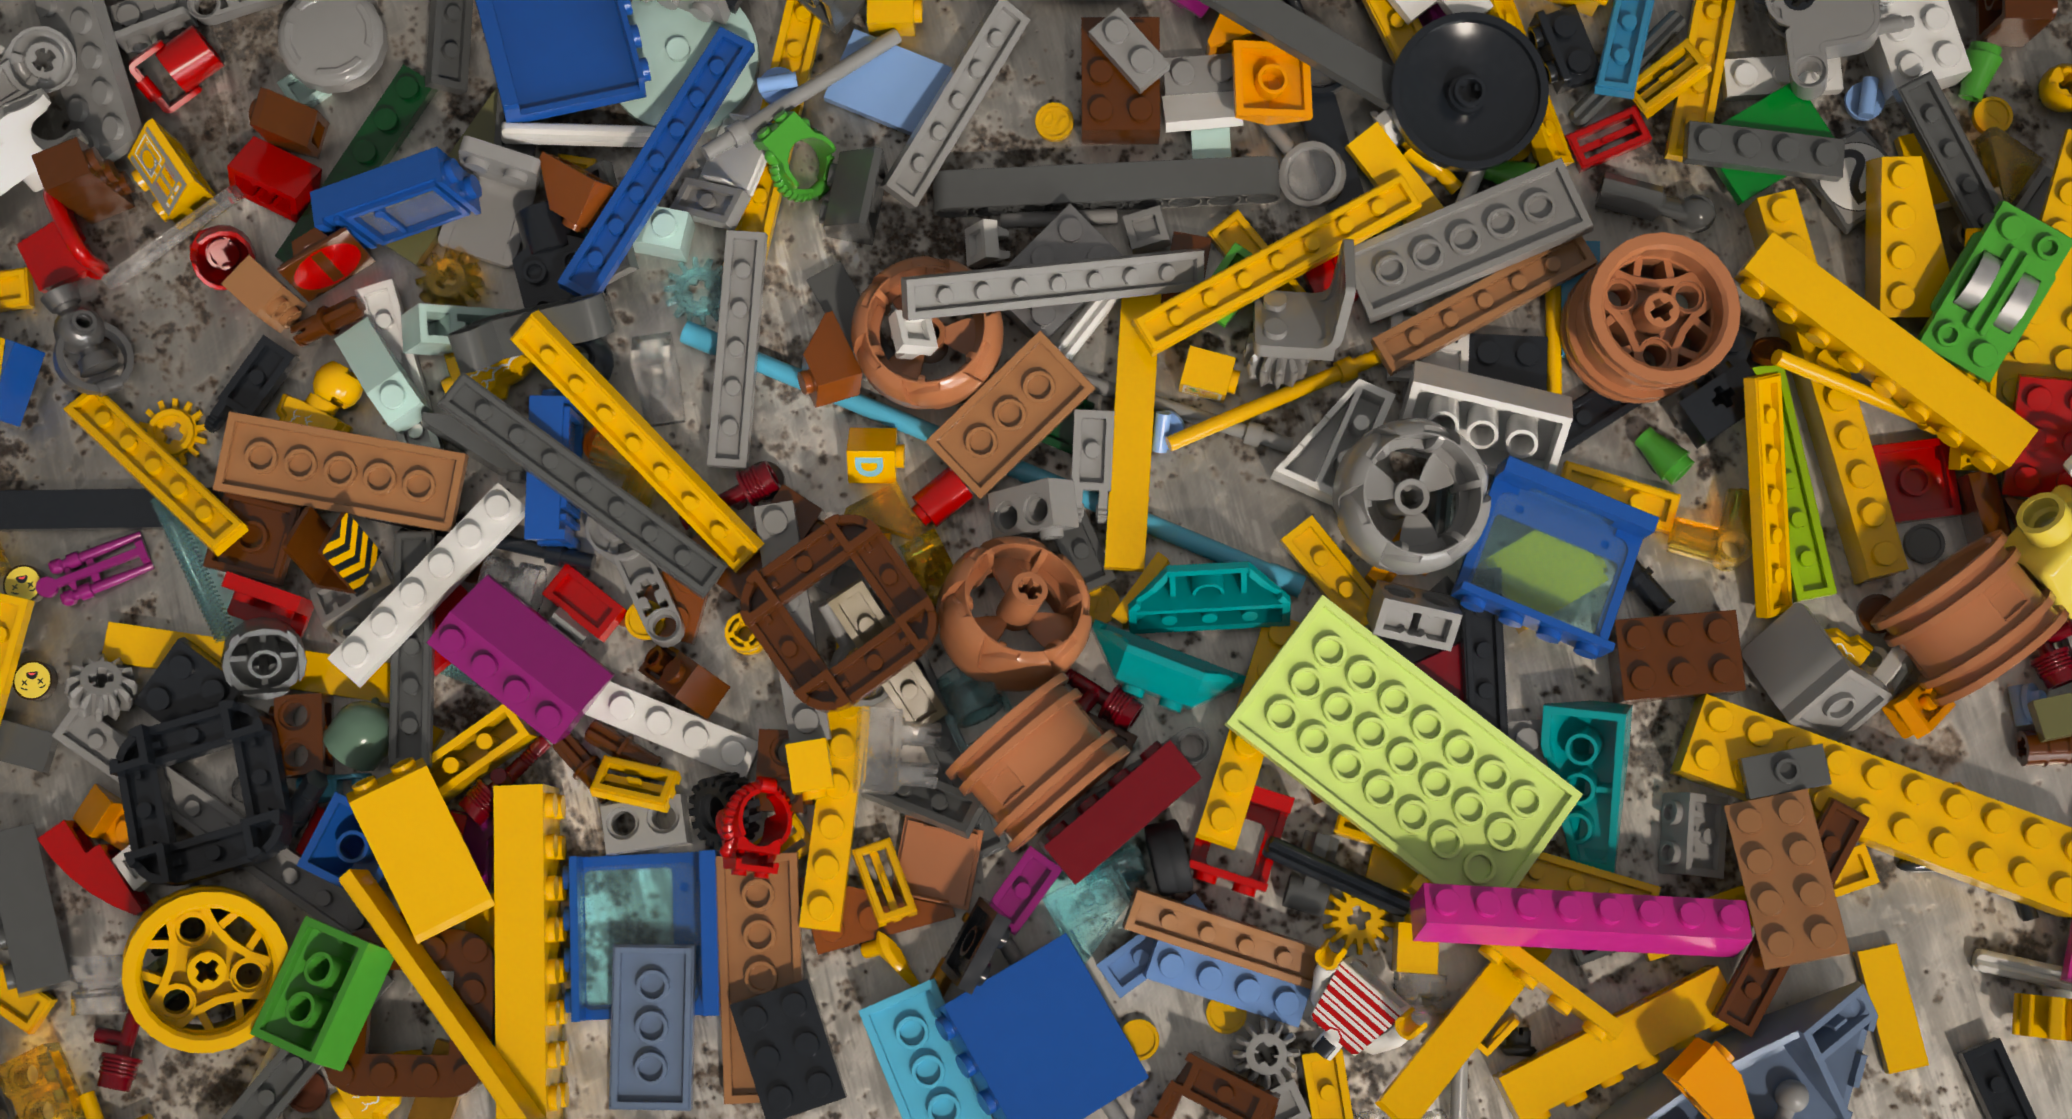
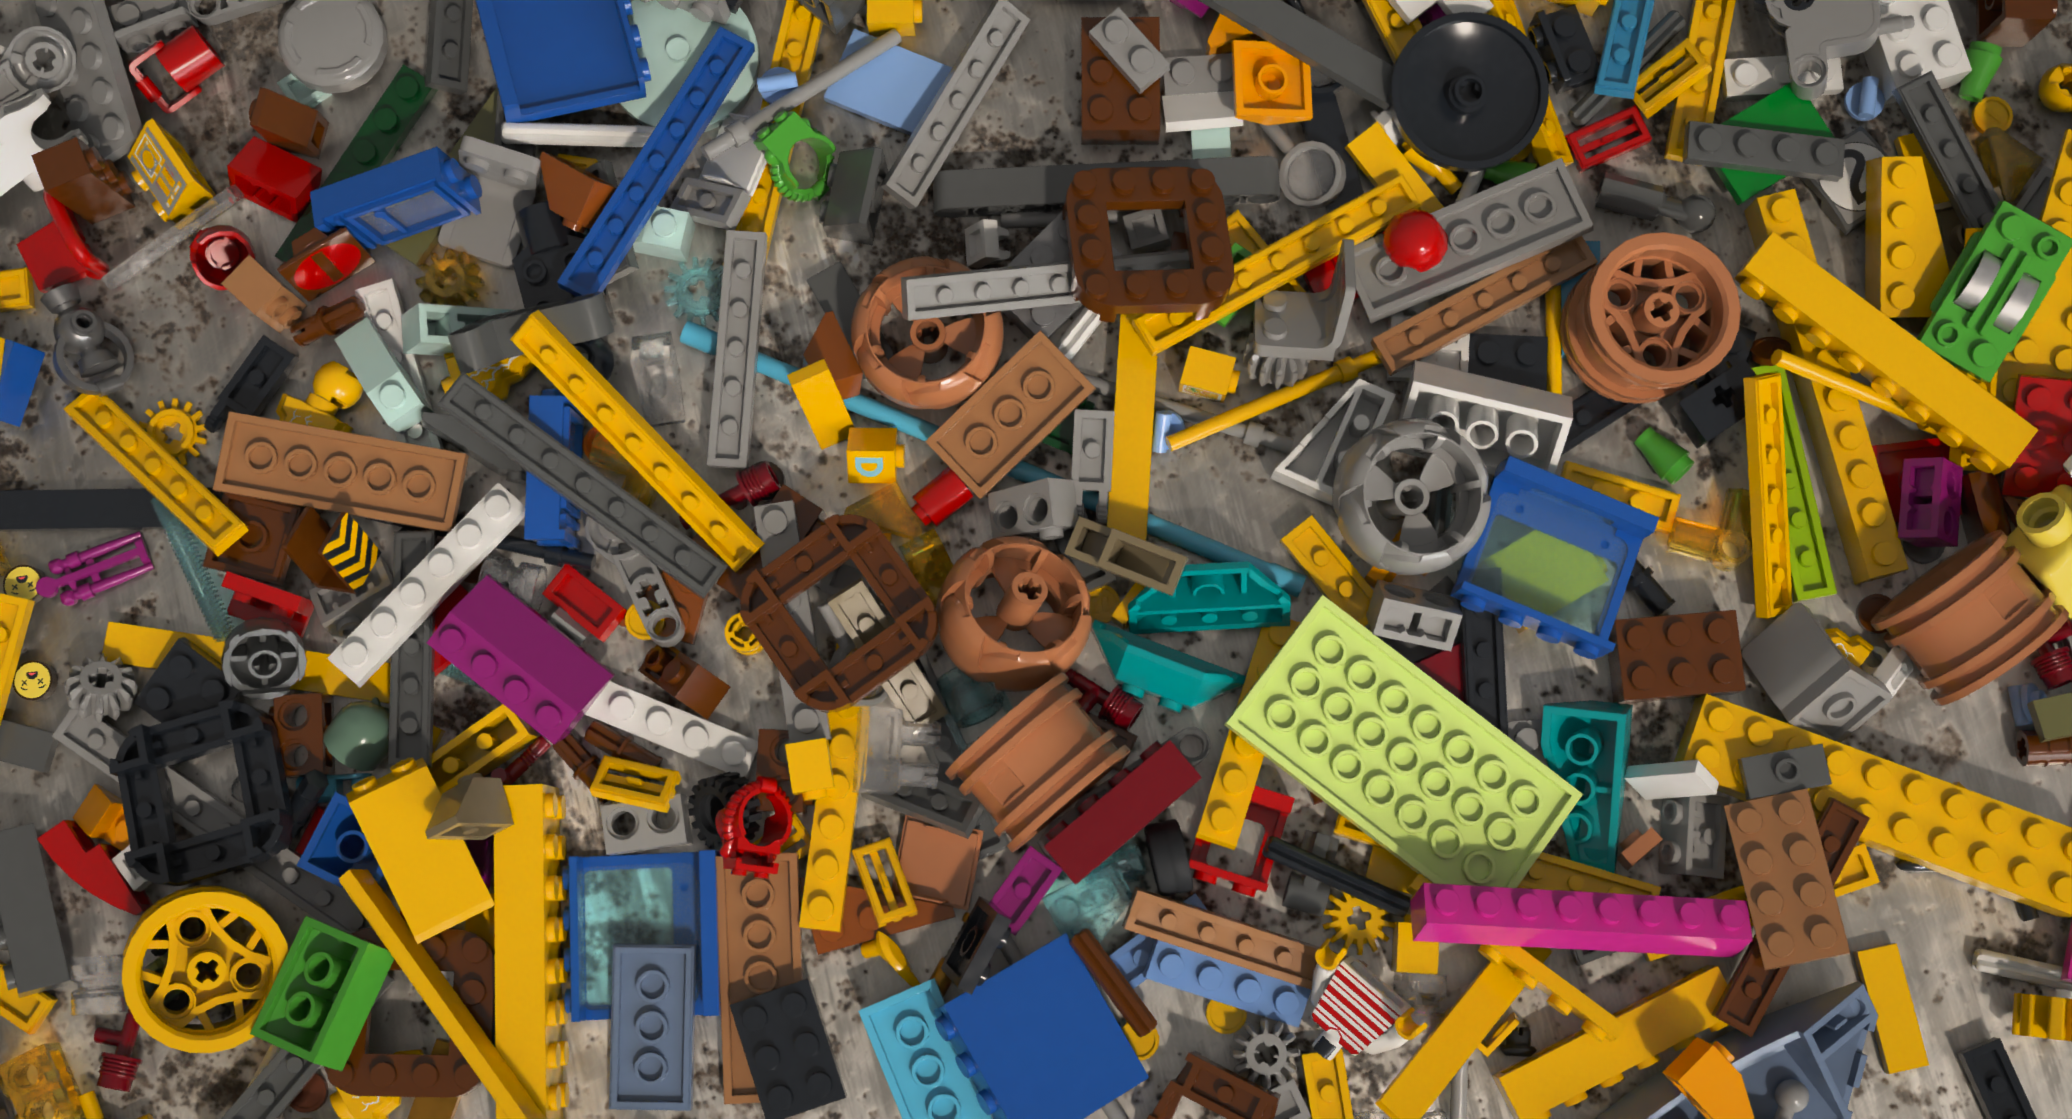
white tile [888,310,938,360] -> none
yellow piece [1035,102,1074,142] -> none
light orange slope [1882,682,1956,739] -> none
none -> dark tan slope [425,773,514,840]
none -> yellow tile [787,359,855,450]
none -> reddish brown plate [1062,167,1234,322]
none -> dark tan slope [1064,516,1188,596]
none -> reddish brown axle [1069,928,1157,1037]
none -> red hair [1383,209,1448,272]
none -> nougat plate [1617,827,1663,871]
none -> white tile [1624,760,1719,800]
none -> magenta brick [1898,457,1963,547]

